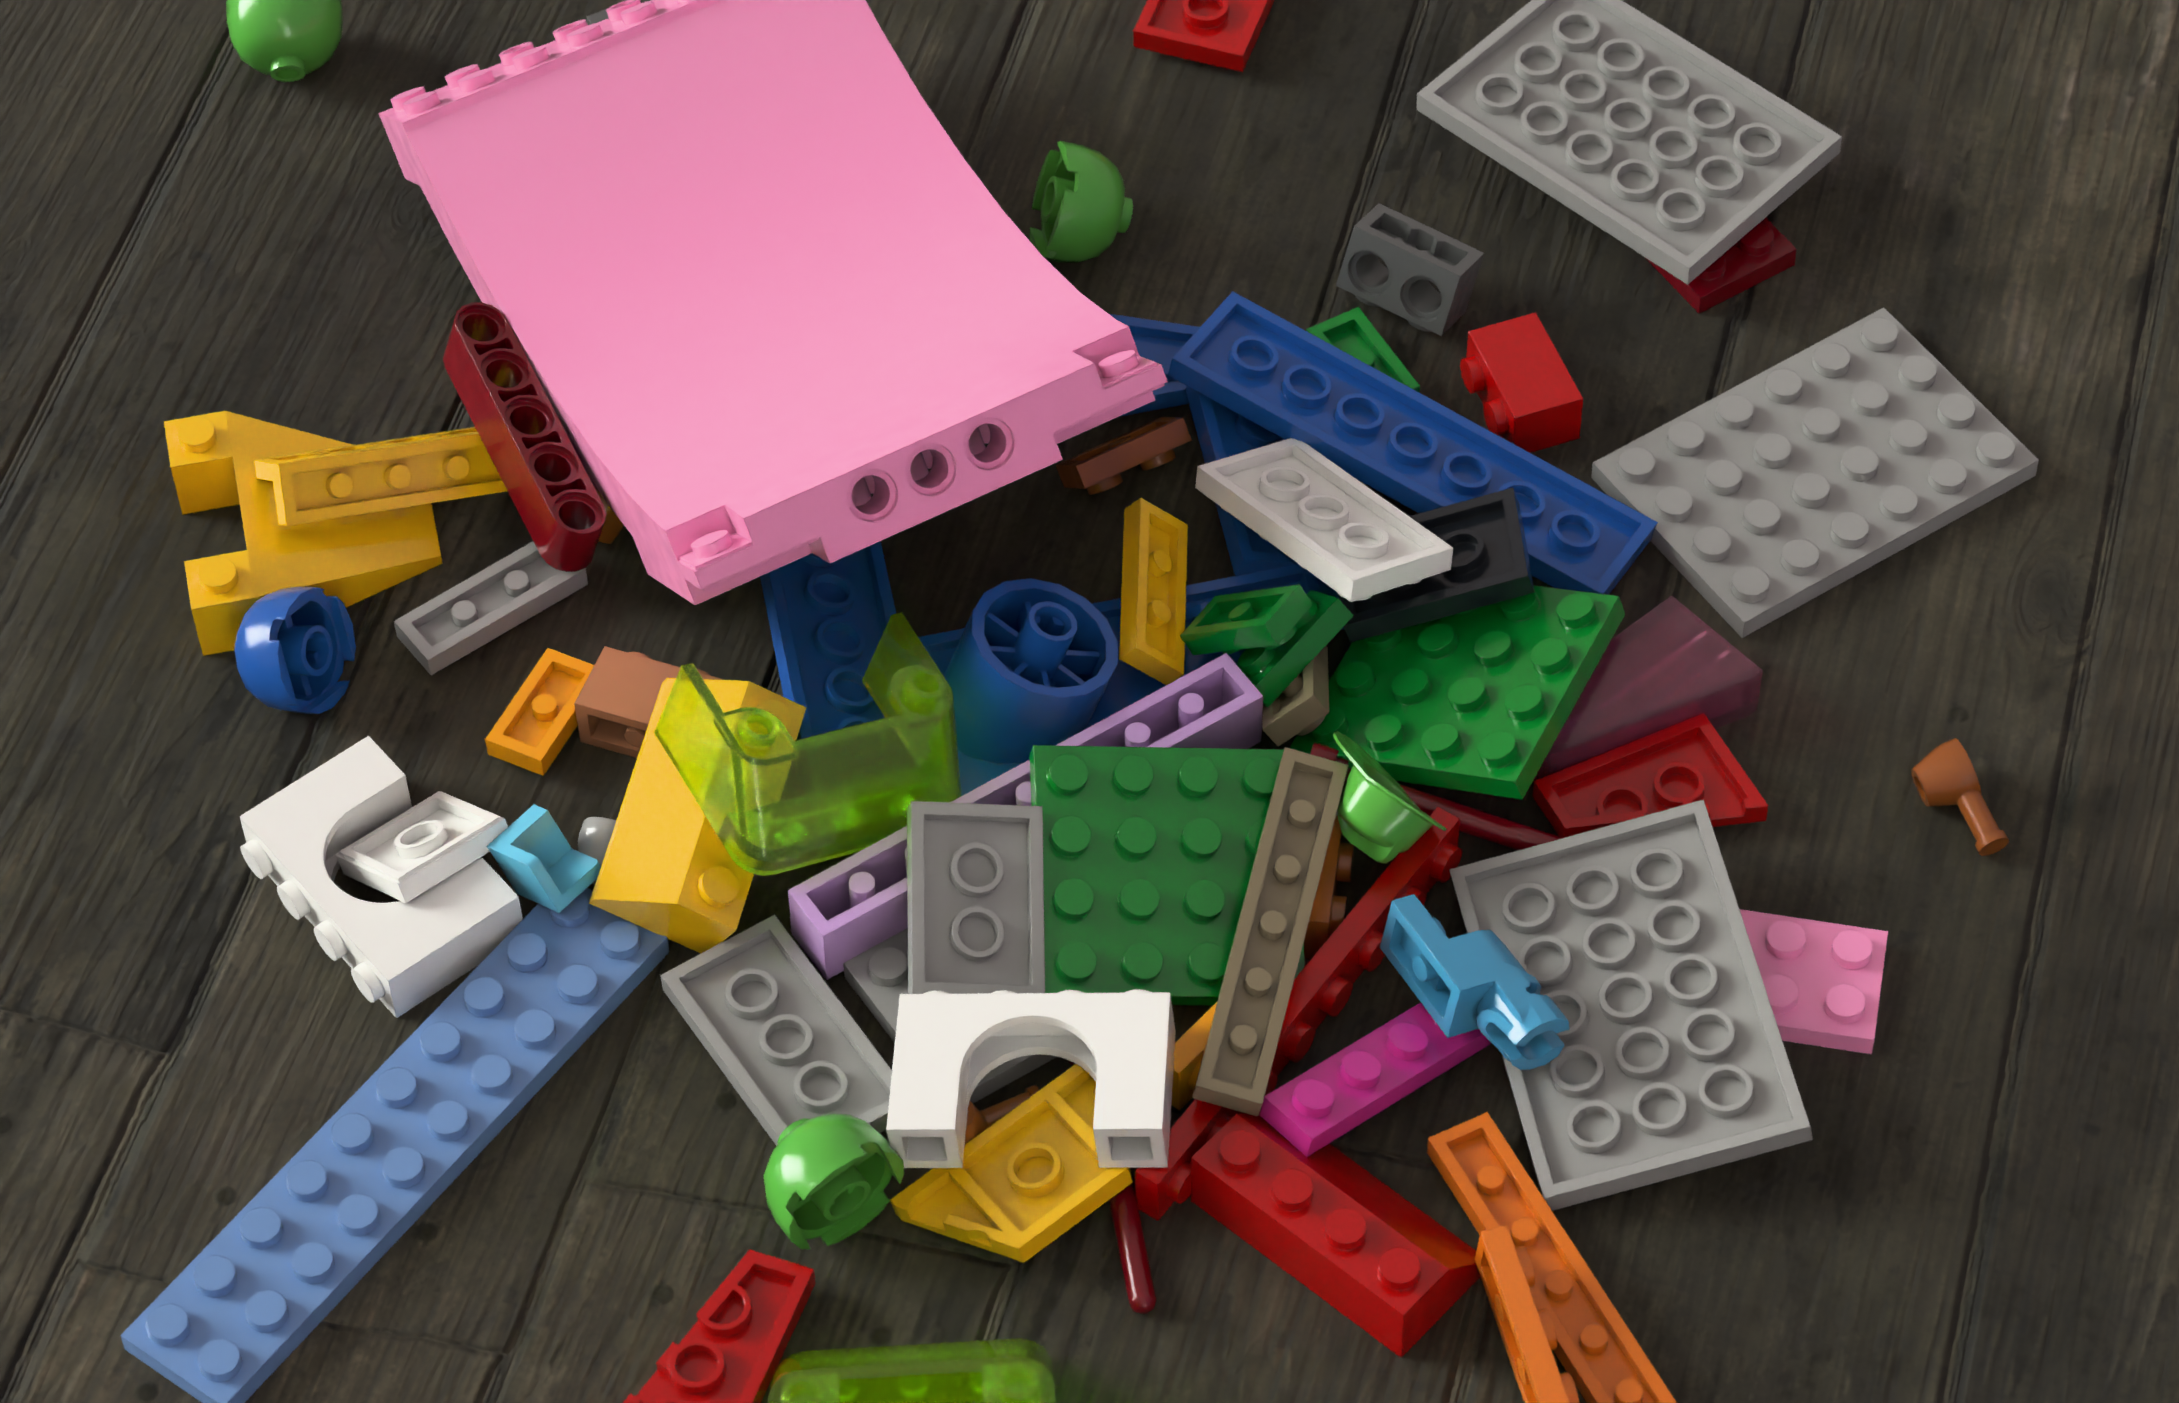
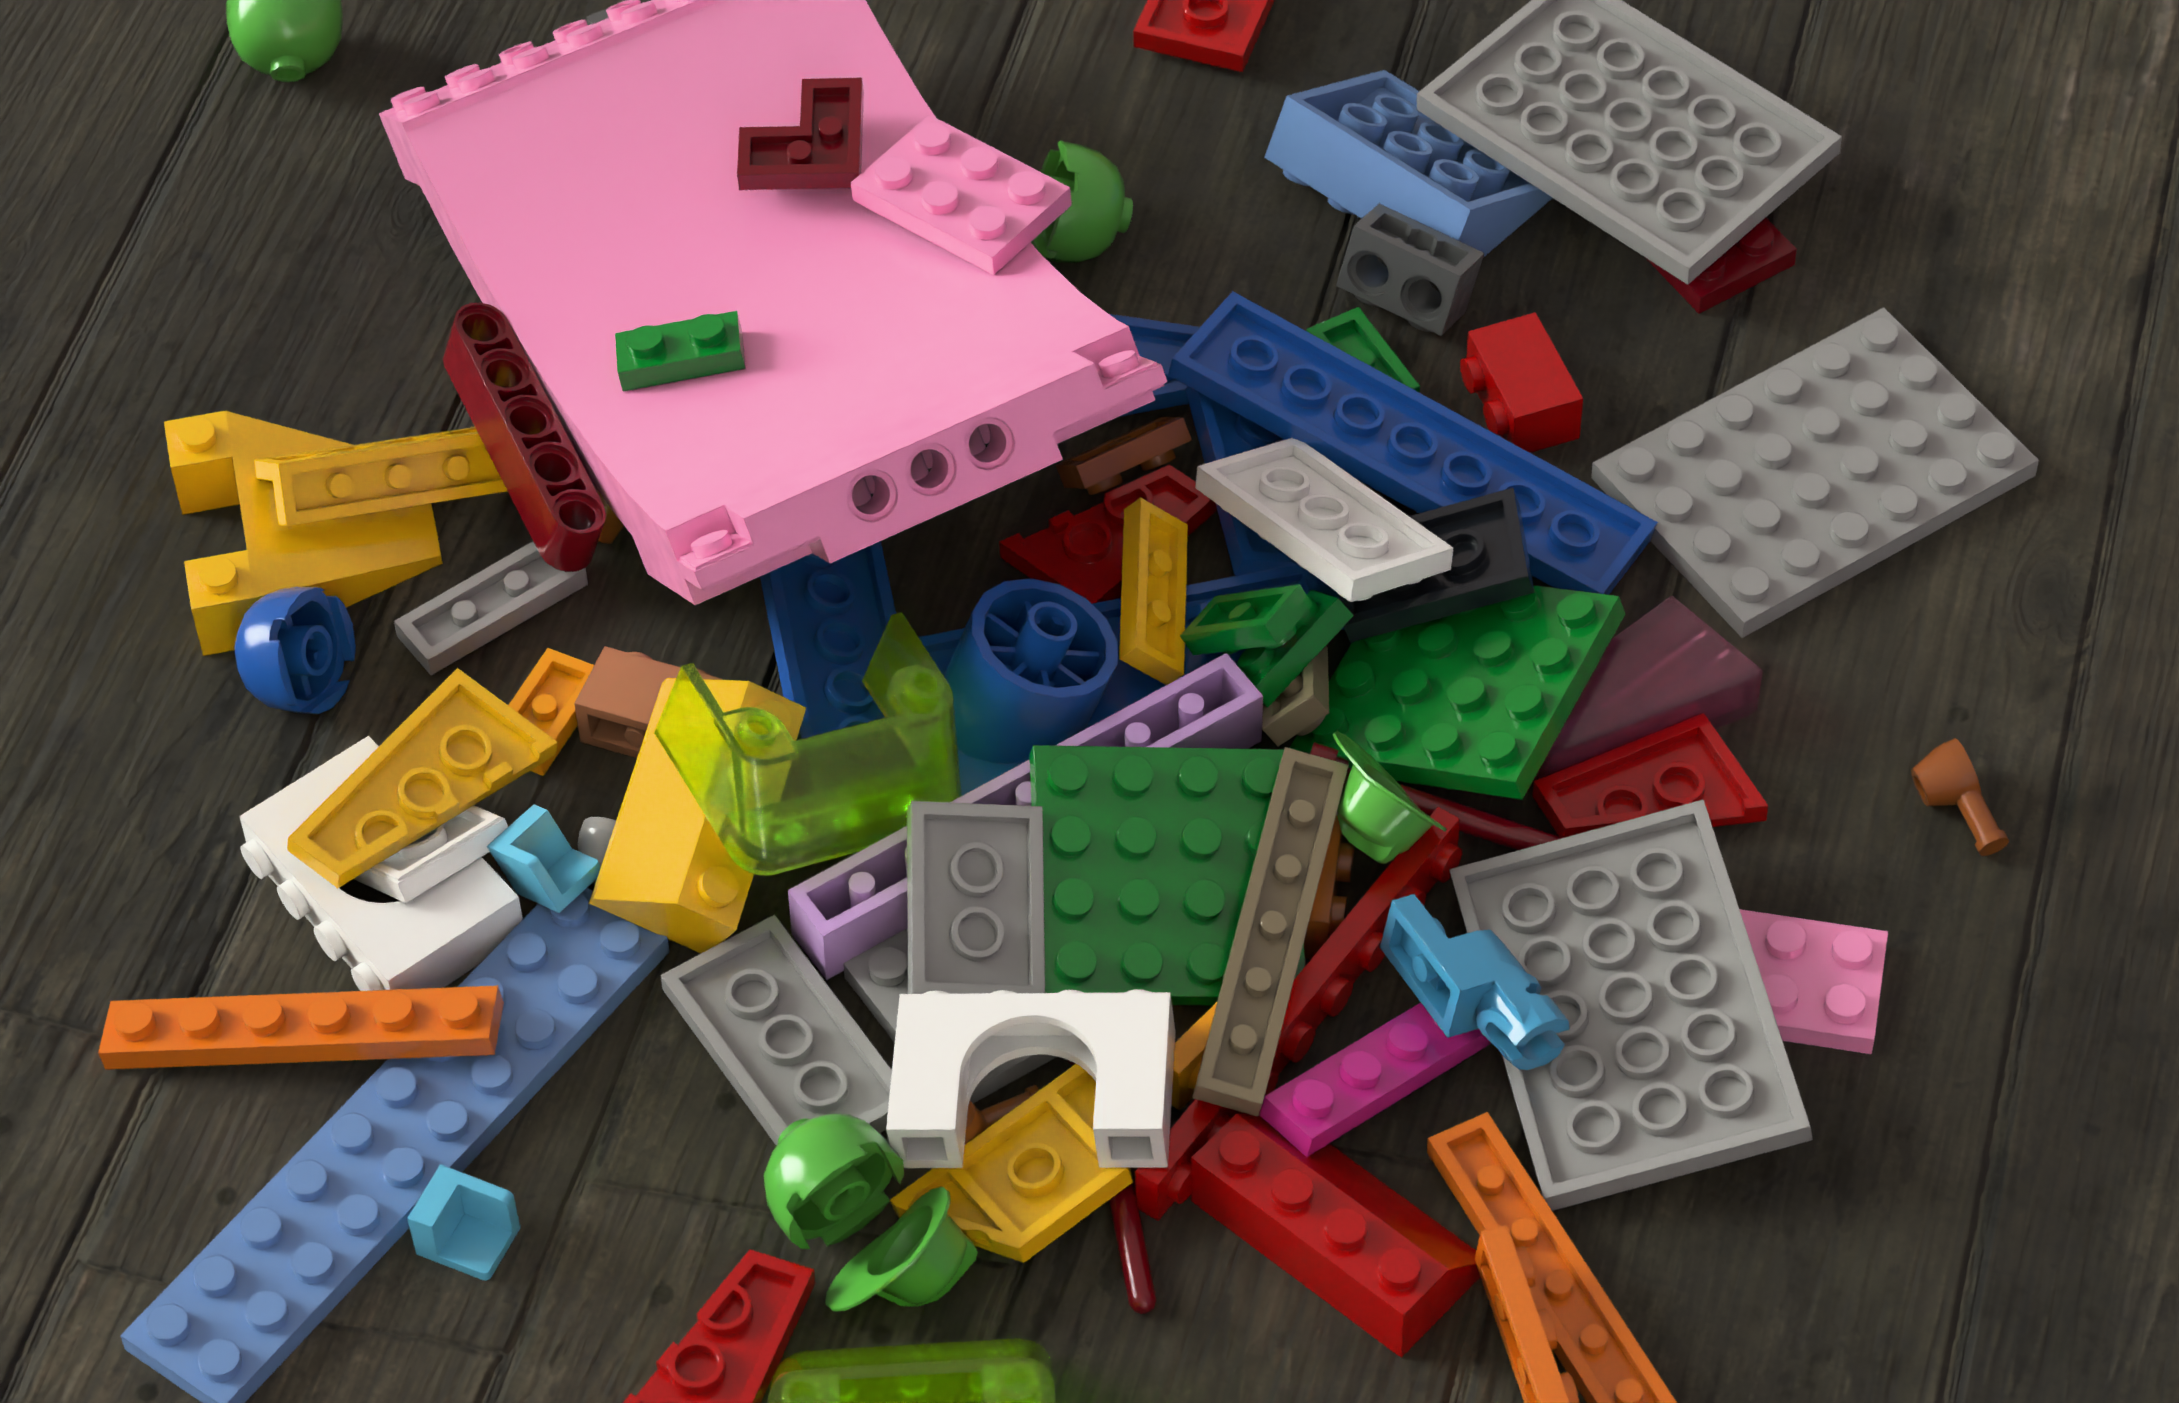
none -> orange plate [98,986,504,1070]
none -> yellow wing [287,668,558,888]
none -> medium azure panel [407,1164,520,1280]
none -> green plate [615,311,746,391]
none -> dark red plate [737,78,864,190]
none -> bright green piece [825,1186,978,1312]
none -> bright pink plate [851,115,1072,275]
none -> red wing [999,464,1216,604]
none -> medium blue slope [1264,70,1552,257]

